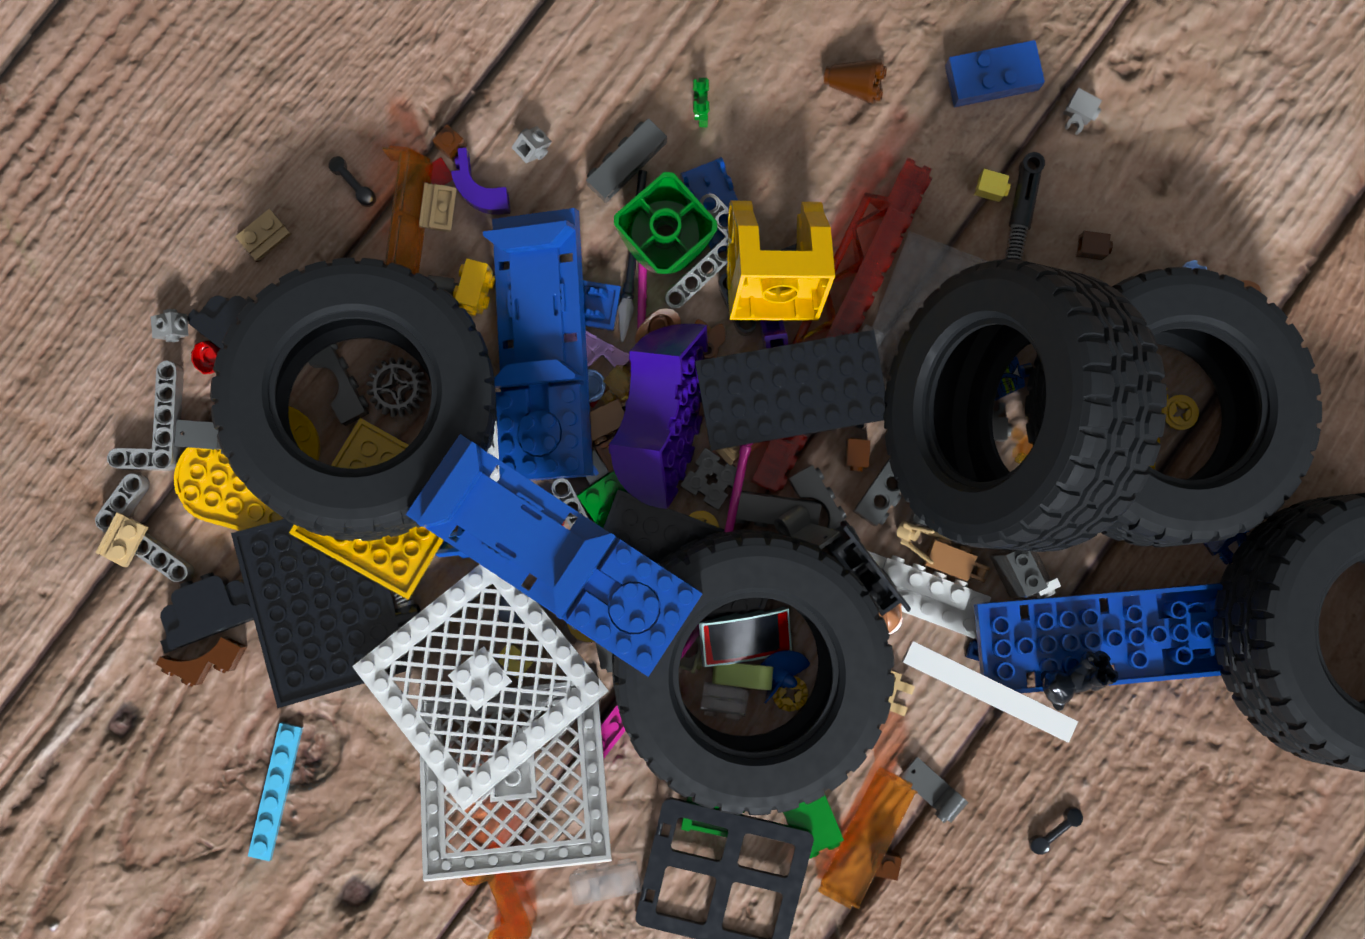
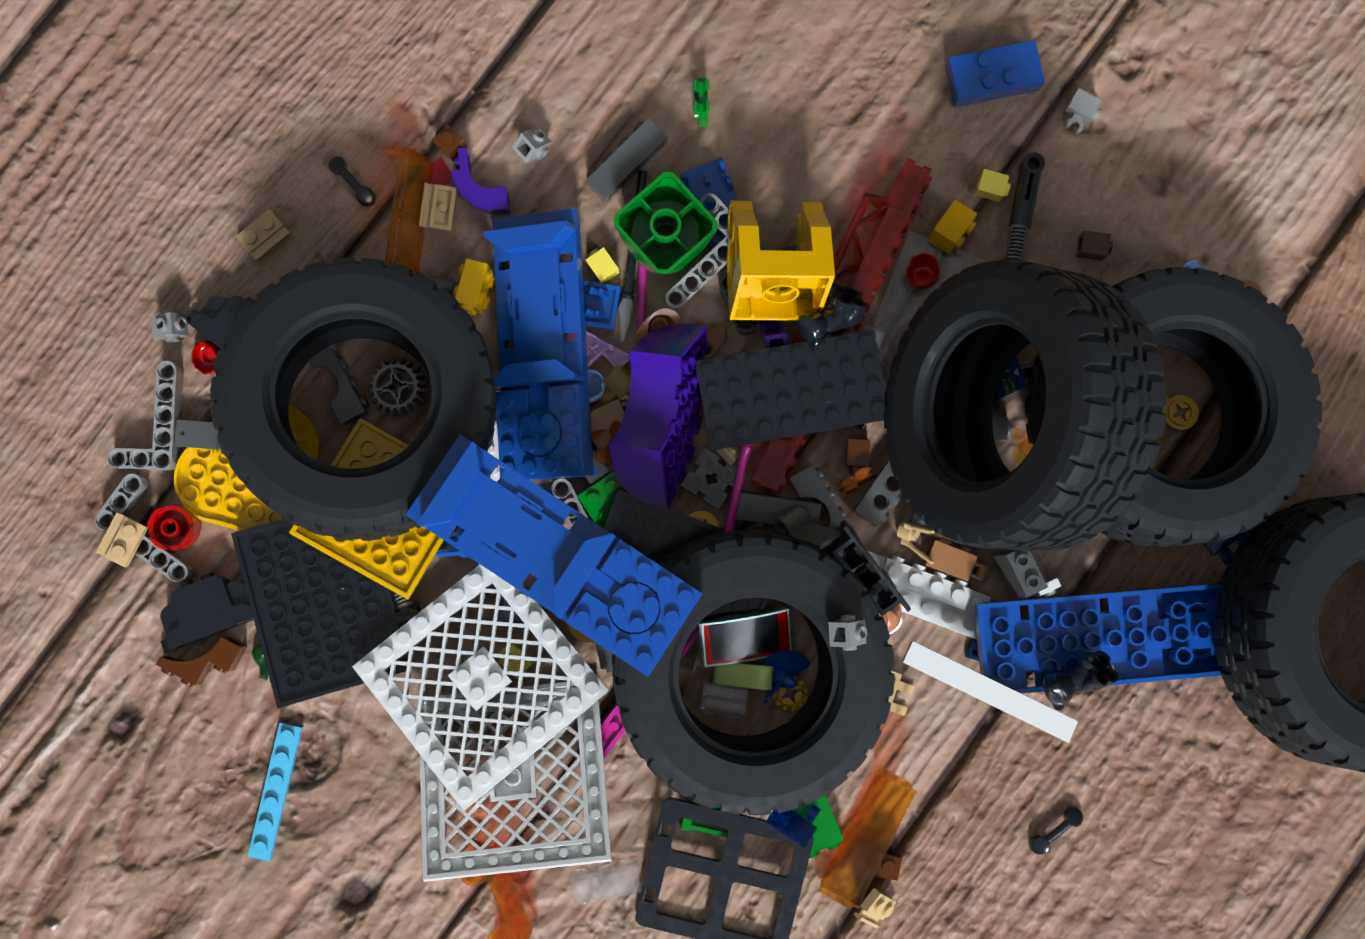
reddish brown cone [824,59,887,104] -> none
dark grey door [899,756,969,823] -> none
none -> red brick [147,505,202,551]
none -> dark green animal [252,643,268,680]
none -> light yellow brick [586,247,620,284]
none -> dark orange plate [592,420,621,464]
none -> clear blue plate [766,804,821,848]
none -> black animal [798,282,869,348]
none -> light grey brick [828,615,867,651]
none -> dark orange plate [837,466,877,495]
none -> tan plate [854,888,897,928]
none -> red hair [906,253,941,289]
none -> yellow brick [928,200,978,255]

